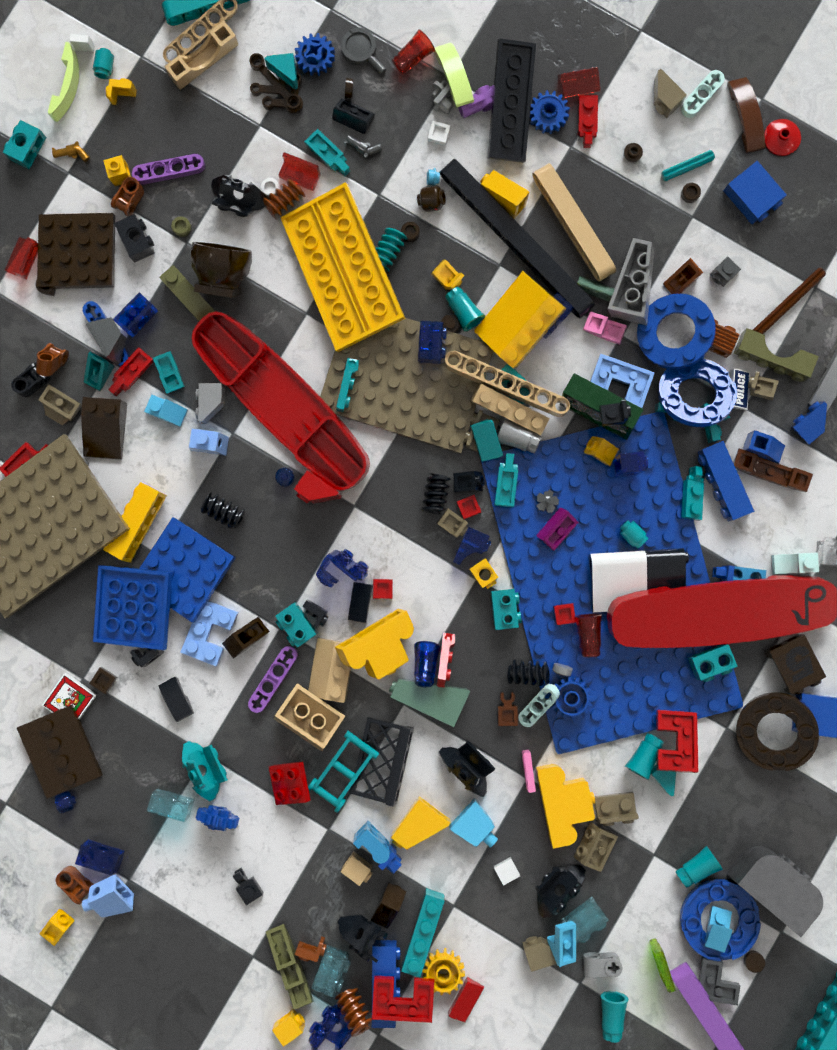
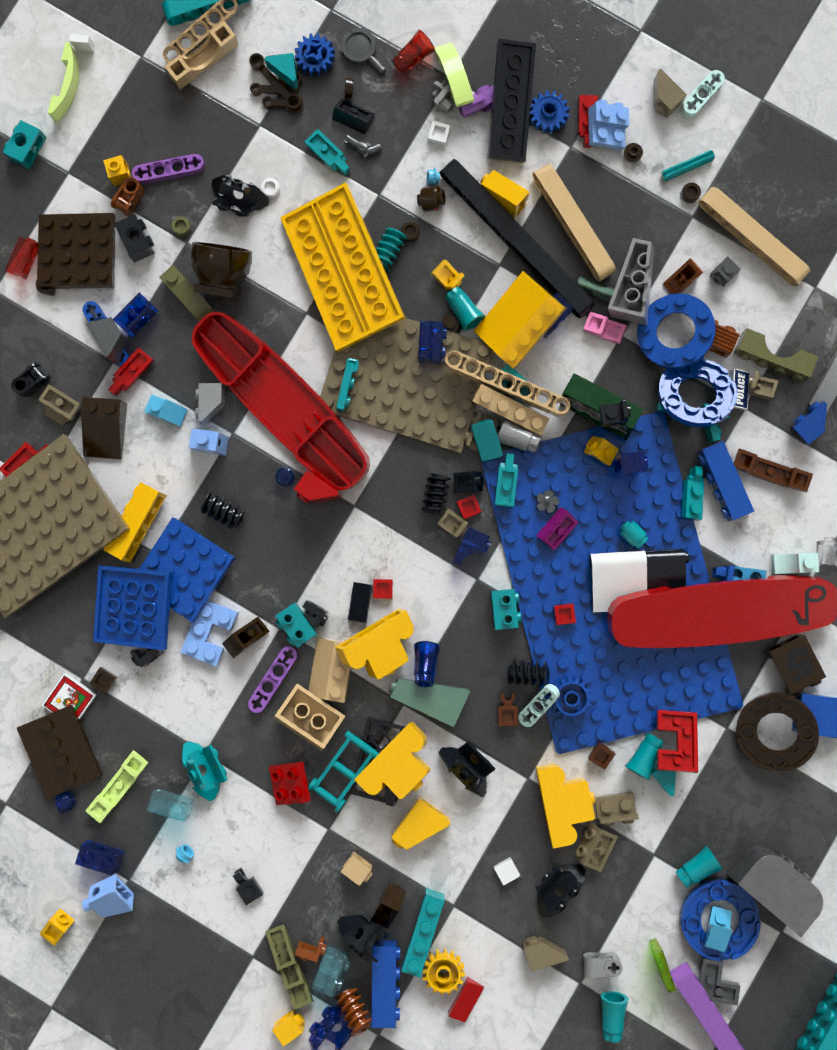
dark orange piece [36,343,69,376] -> none
pearl gold piece [52,141,90,162] -> none
dark orange piece [55,866,94,905] -> none
teal slope [84,351,115,391] -> none
teal brick [92,48,114,79] -> none
yellow bracket [106,78,137,105] -> none
teal slope [153,351,185,393] -> none
black slope [158,676,194,722] -> none
blue gear [195,805,240,831] -> none
dark orange piece [263,179,306,220] -> none
clear red panel [279,152,321,191] -> none
clear blue piece [316,549,369,588] -> none
dark azure hips [353,821,402,874] -> none
red plate [372,975,434,1023] -> none
hinge [437,633,455,688] -> none
medium azure torso [450,798,498,848] -> none
yellow brick [469,558,498,589] -> none
bright pink tile [521,750,536,793] -> none
medium azure slope [547,921,576,967] -> none
light grey tile [552,663,573,676] -> none
clear red panel [558,67,600,98] -> none
clear light blue brick [561,897,609,944] -> none
clear red plant [574,614,602,657] -> none
light blue plate [590,354,654,408] -> none
teal brick [688,644,738,682] -> none
blue brick [723,161,786,225] -> none
reddish brown slope [727,77,765,153] -> none
blue slope [743,430,785,464] -> none
dark brown tile [744,950,765,973] -> none
reddish brown axle [753,268,826,334] -> none
red dish [764,119,801,156] -> none
none -> yellowish green slope [86,750,149,823]
none -> medium azure plate [176,844,194,863]
none -> yellow brick [354,722,431,799]
none -> light blue plate [588,99,629,150]
none -> reddish brown plate [588,741,616,770]
none -> tan beam [698,187,810,287]

